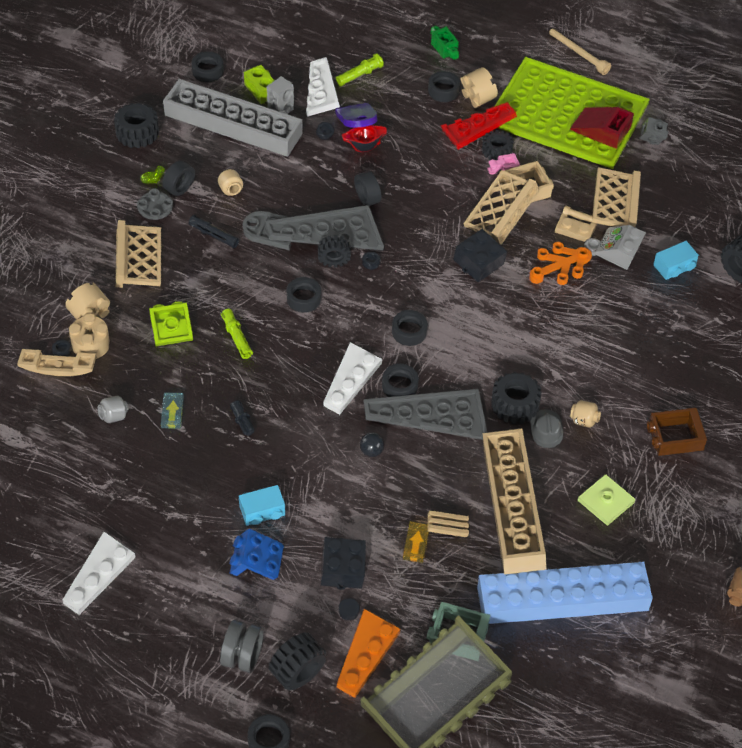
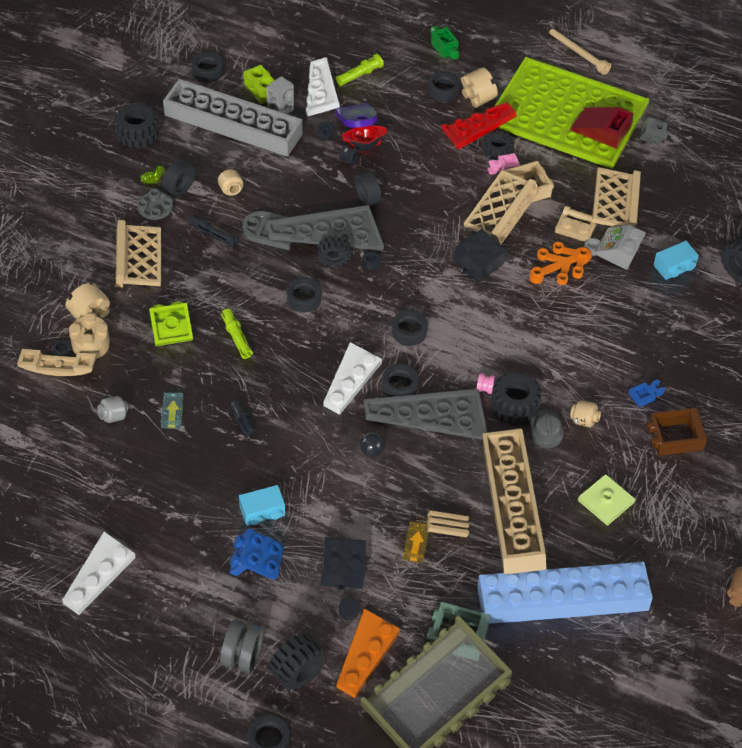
none -> black wheel [339,144,360,165]
none -> bright pink wheel [477,373,495,394]
none -> blue plate [628,380,665,407]

